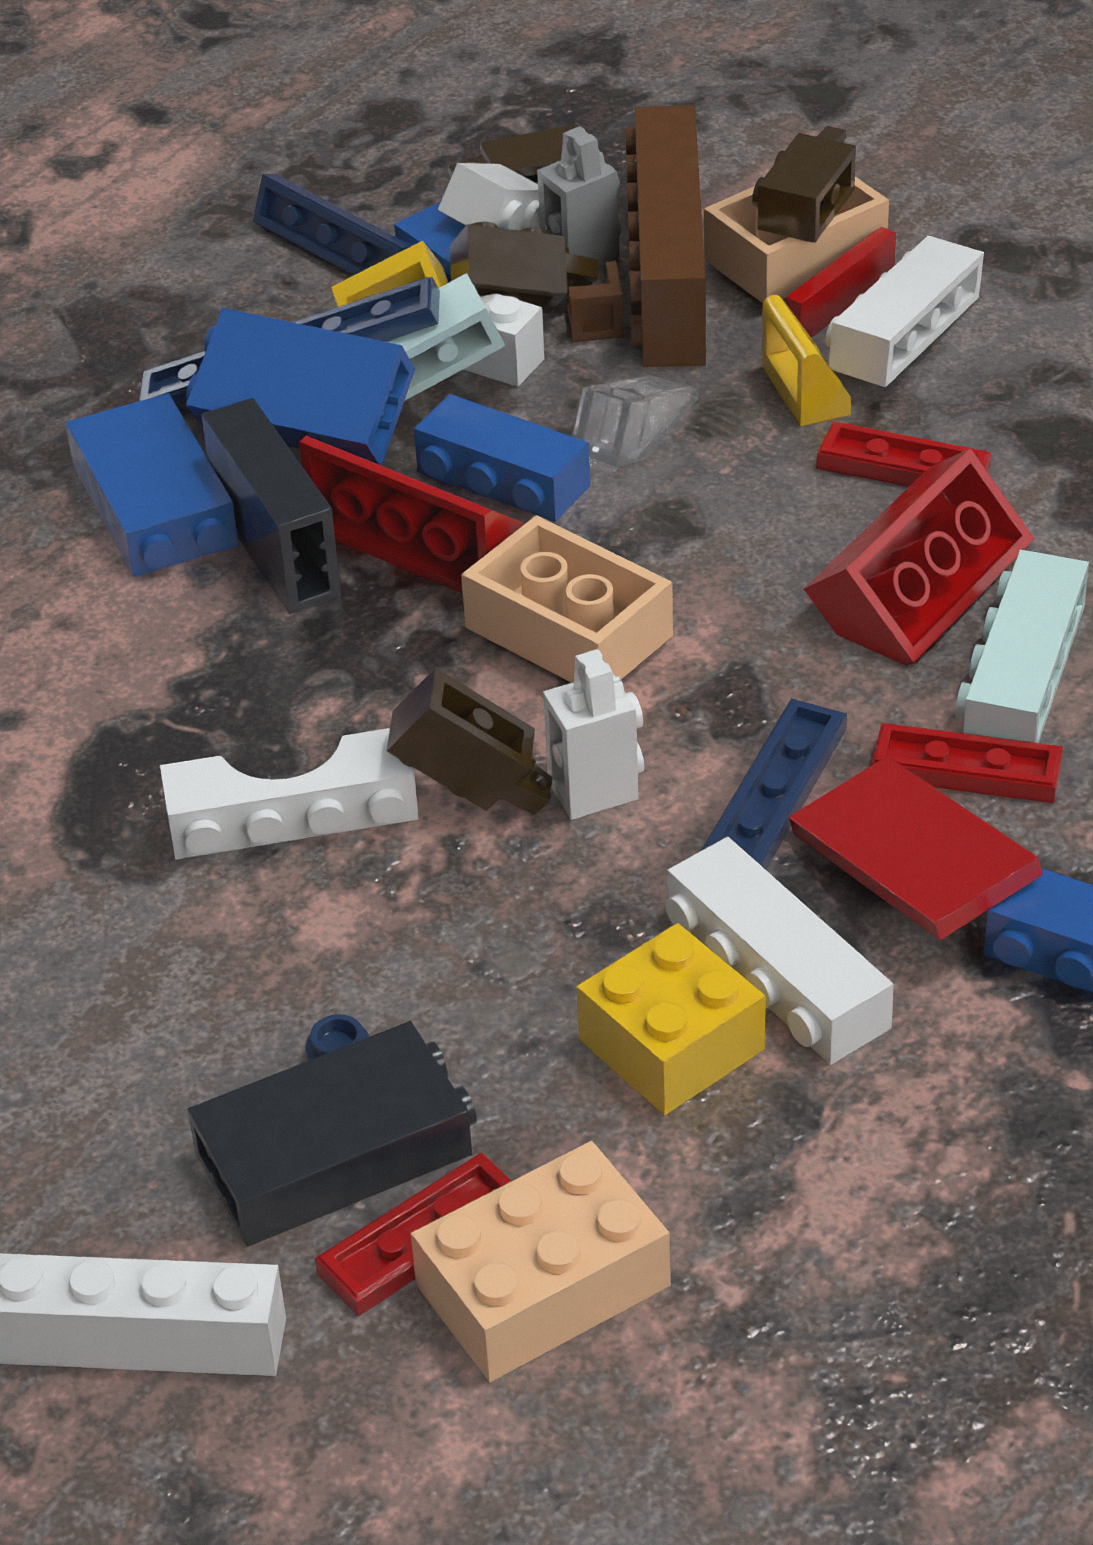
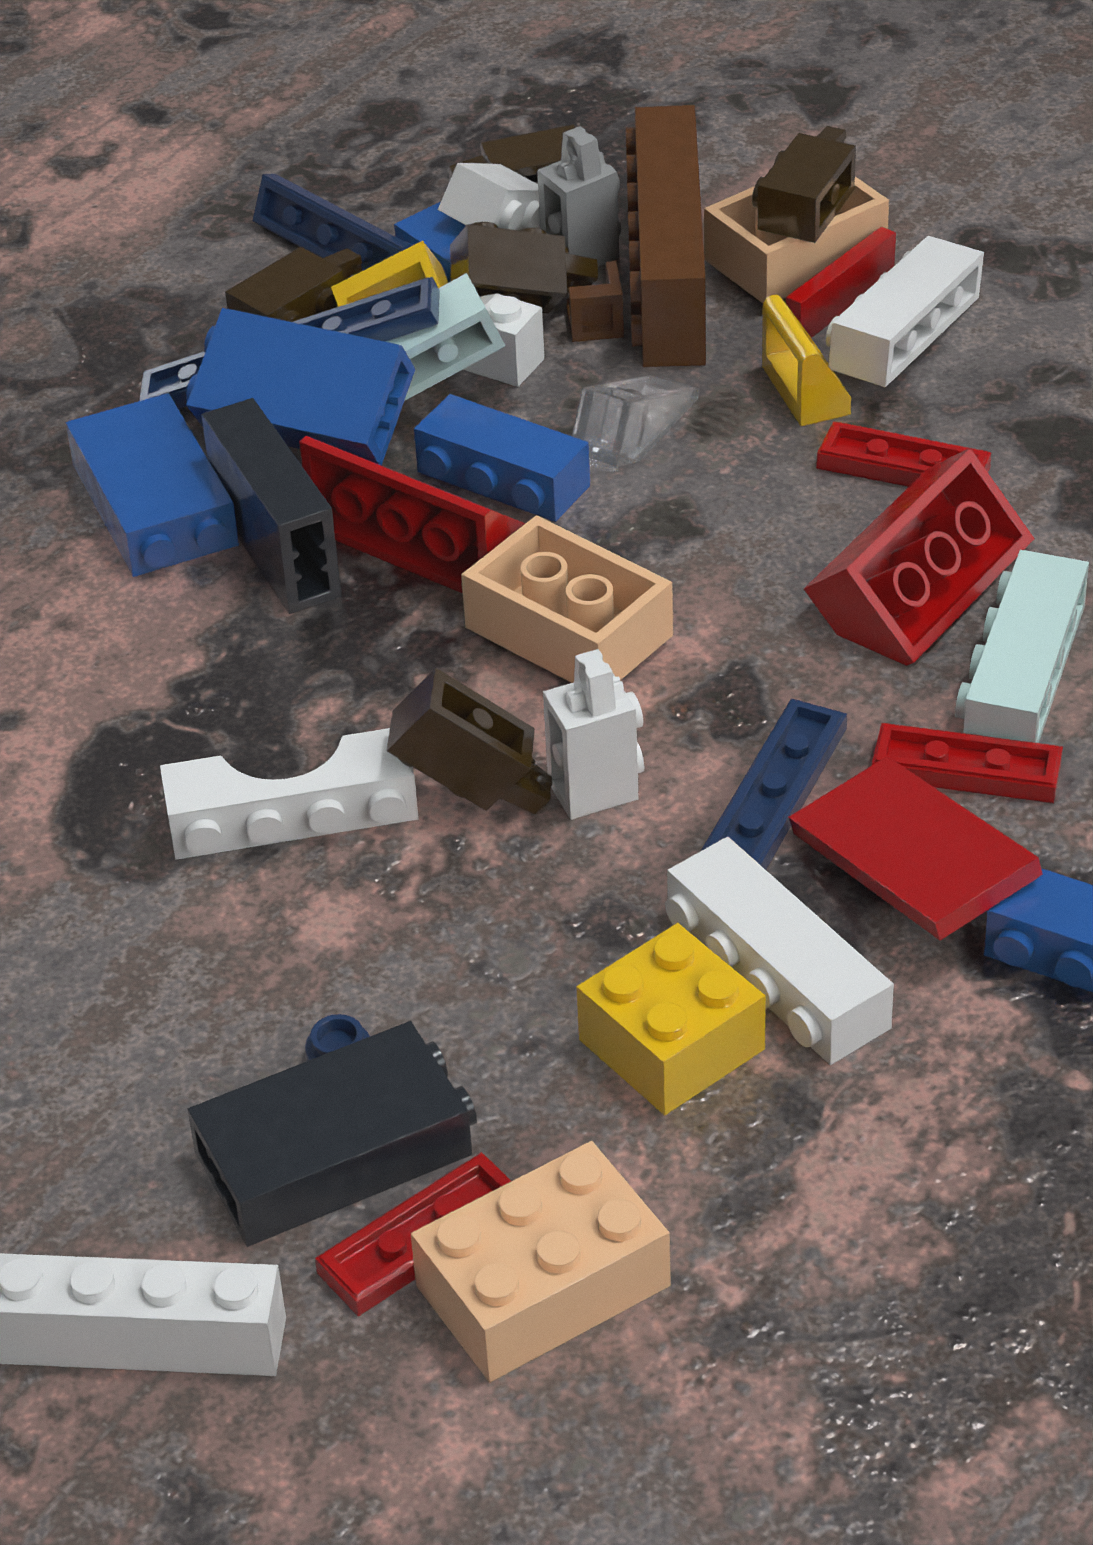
none -> dark brown hinge [225,247,362,322]

